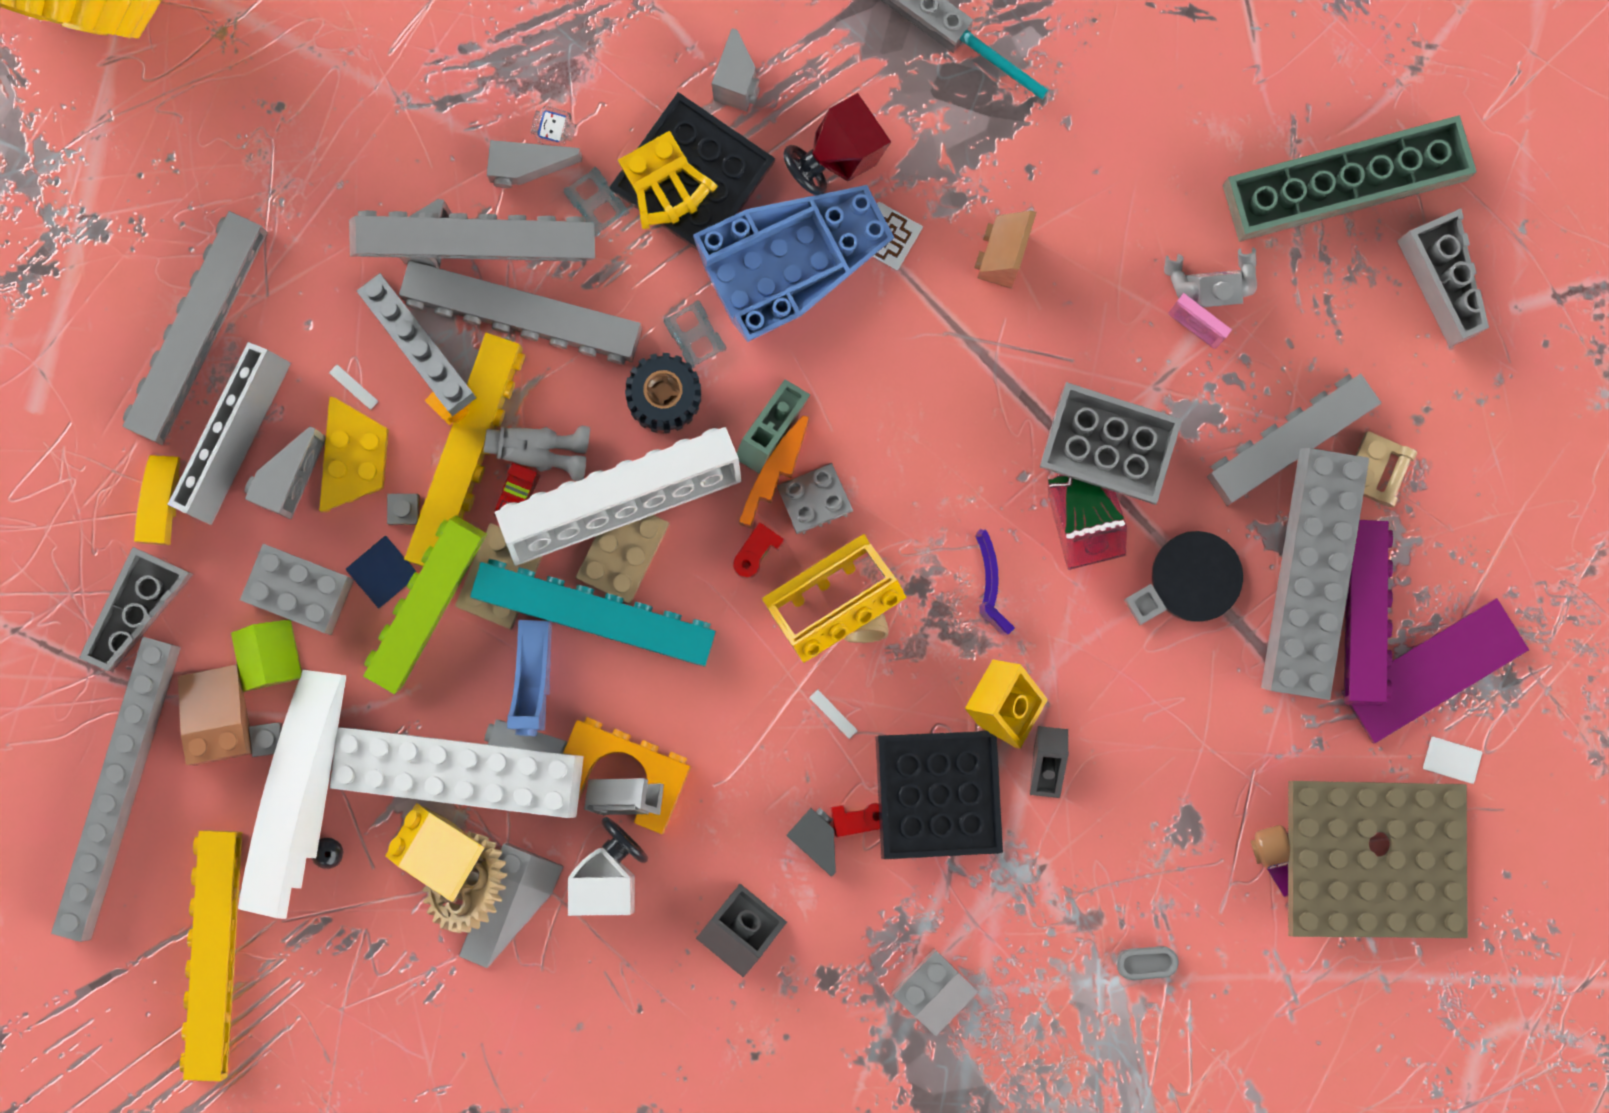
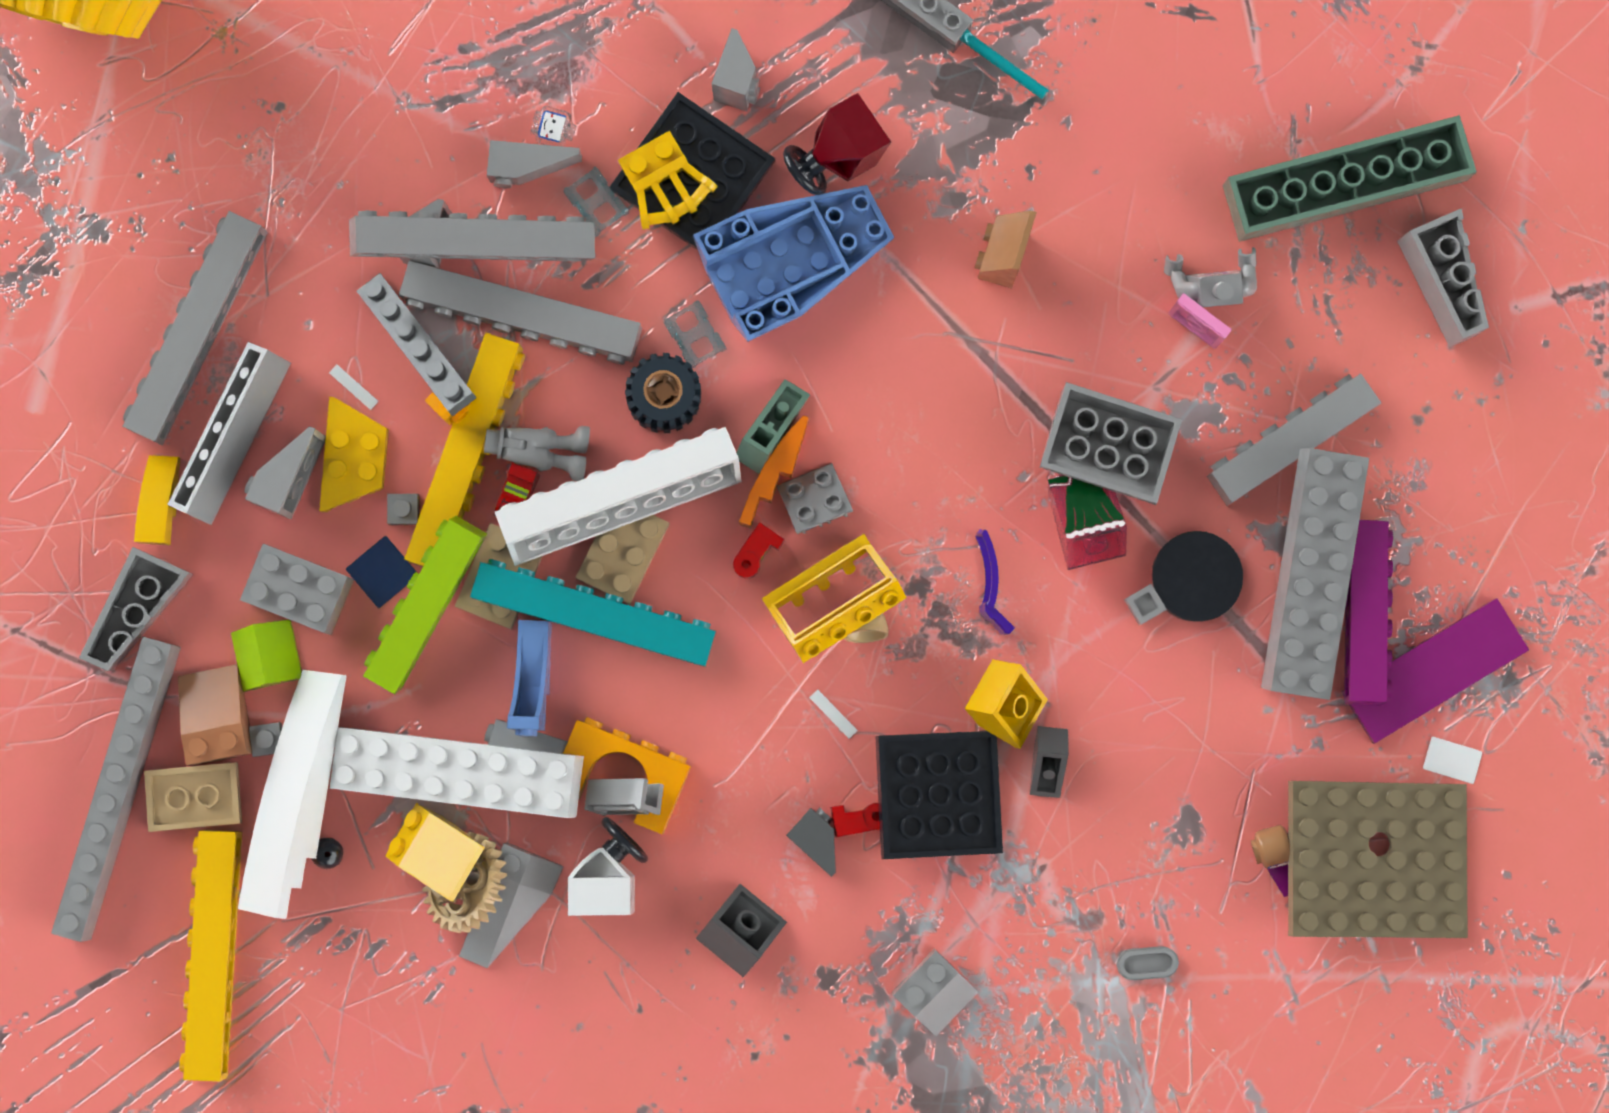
white sticker [873,202,923,270] -> none
tan plate [1356,431,1417,508] -> none
none -> tan plate [144,762,242,832]

